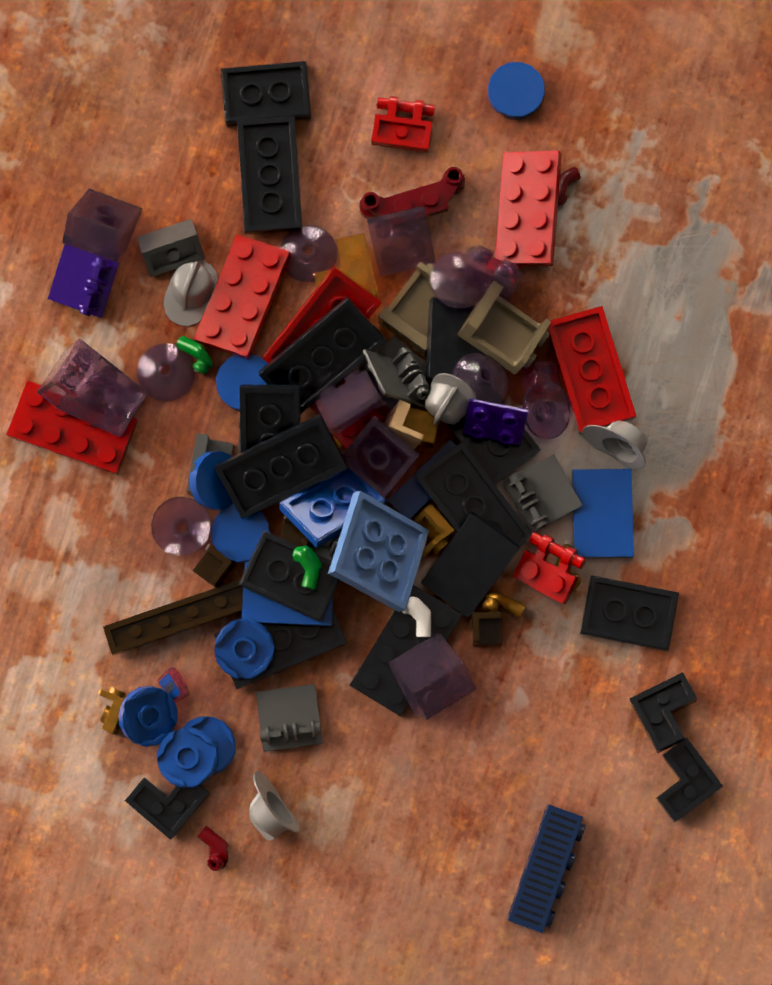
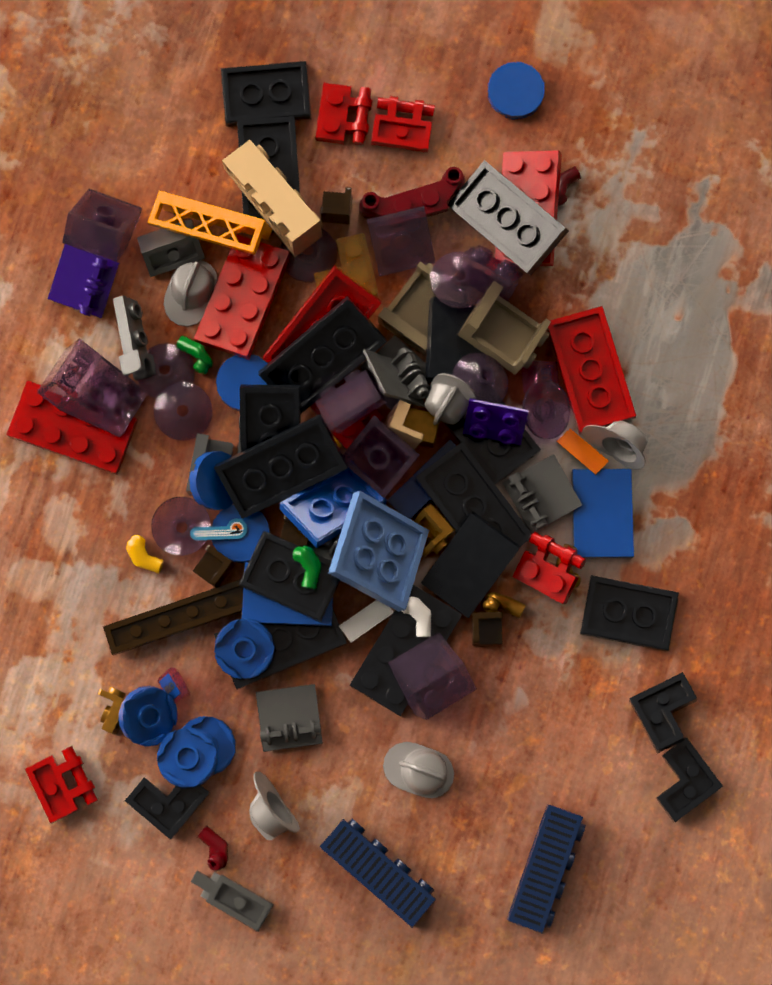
none -> red plate [25,746,98,823]
none -> dark grey plate [113,295,156,381]
none -> yellow arm [126,535,164,574]
none -> light orange fence [147,190,272,255]
none -> dish [154,382,212,441]
none -> dark azure sticker [190,518,247,540]
none -> dark grey hinge [190,870,274,932]
none -> tan wedge [222,140,323,257]
none -> red plate [315,82,373,146]
none -> dark blue brick [319,819,436,927]
none -> dark brown panel [320,187,352,225]
none -> white sticker [339,600,394,643]
none -> light grey piece [383,742,454,798]
none -> plate [448,160,569,276]
none -> orange sticker [556,429,609,475]

